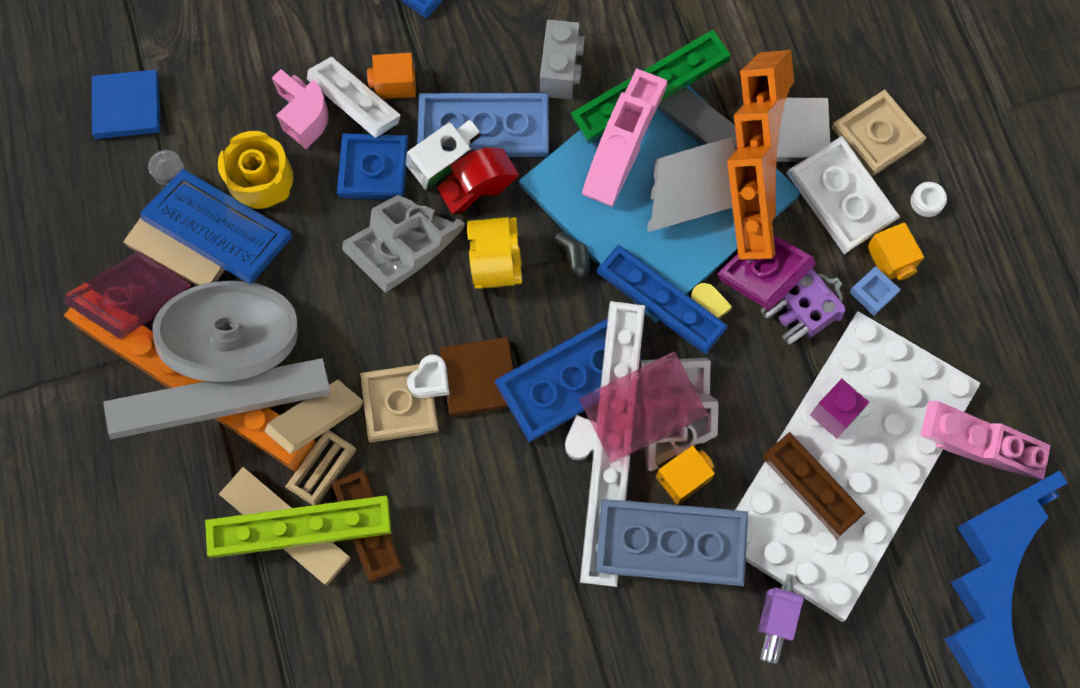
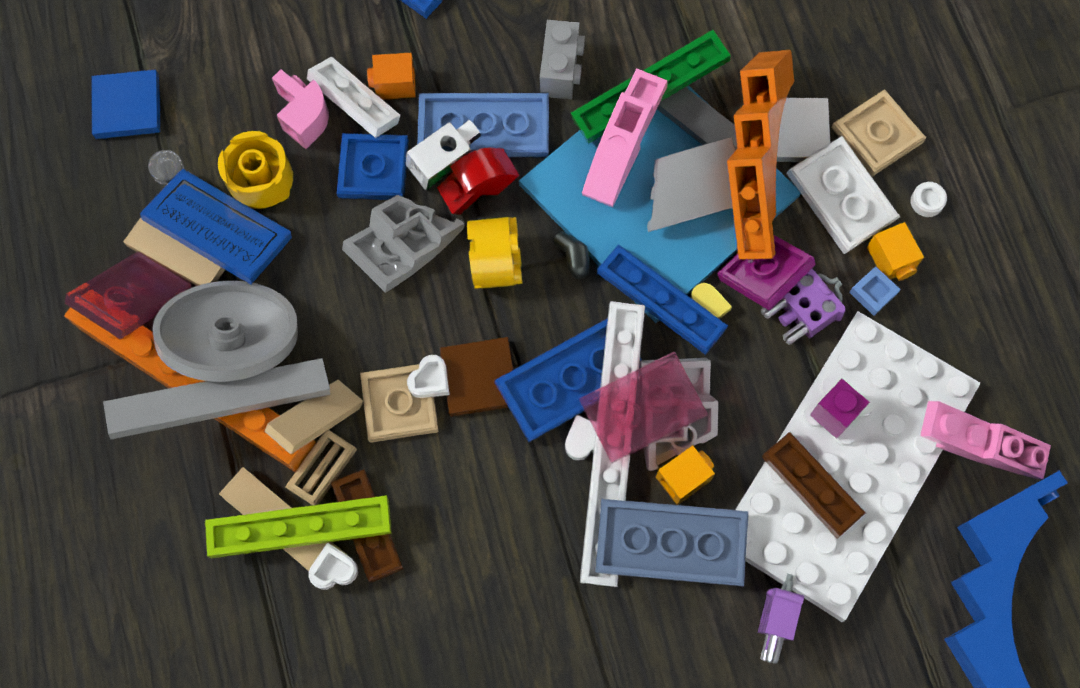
none -> white tile [309,543,358,590]

